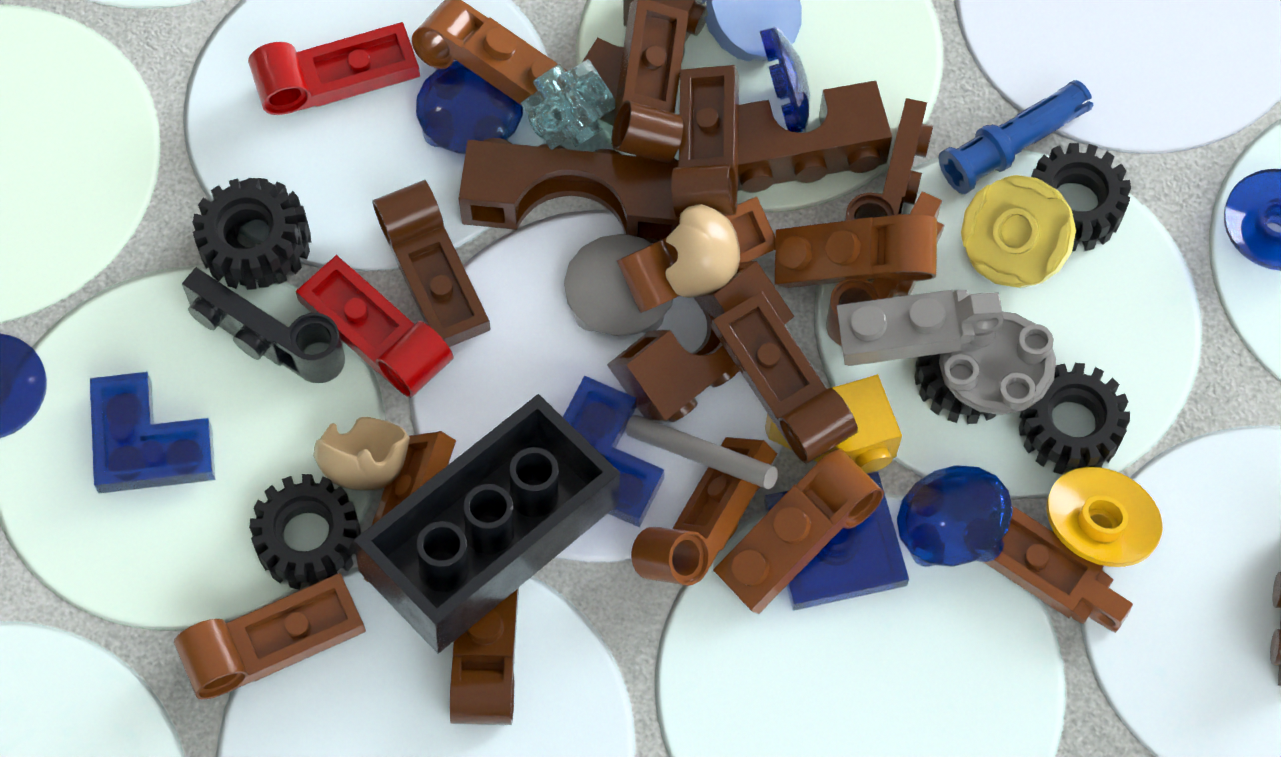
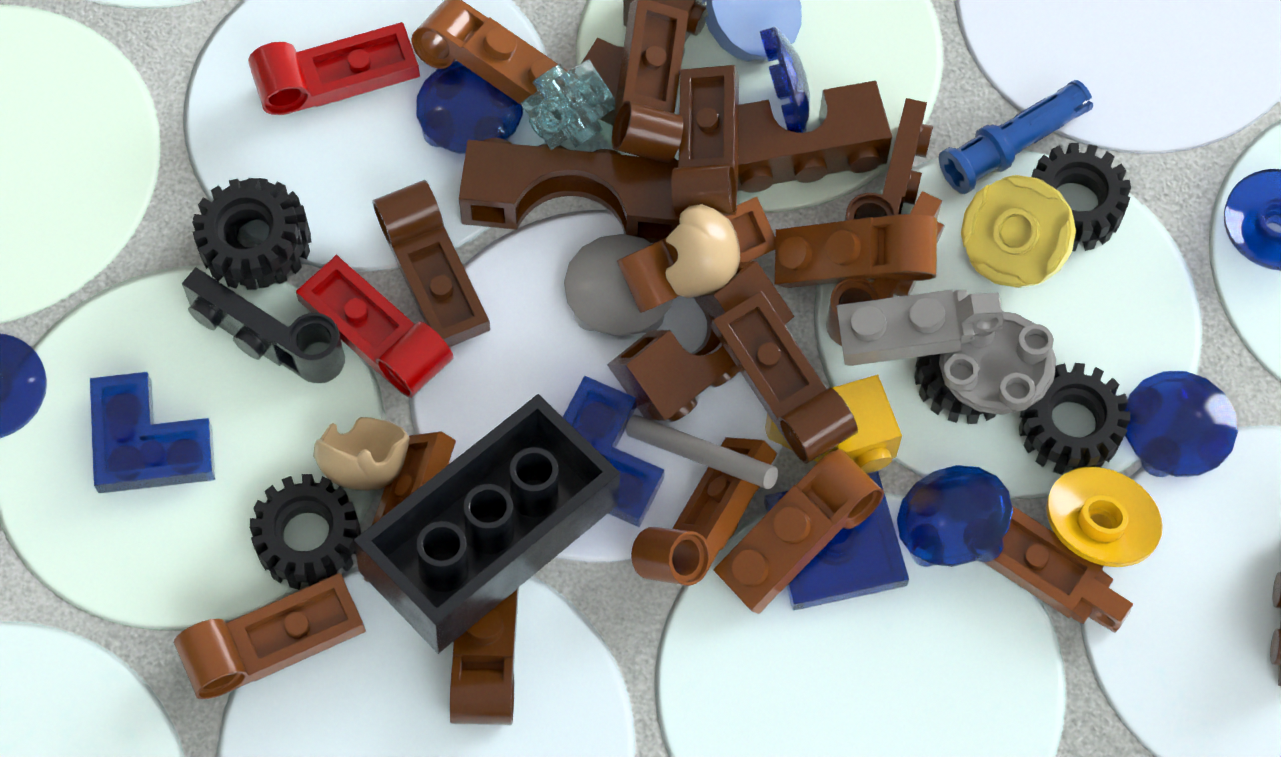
none -> clear blue dish [1125,371,1238,477]

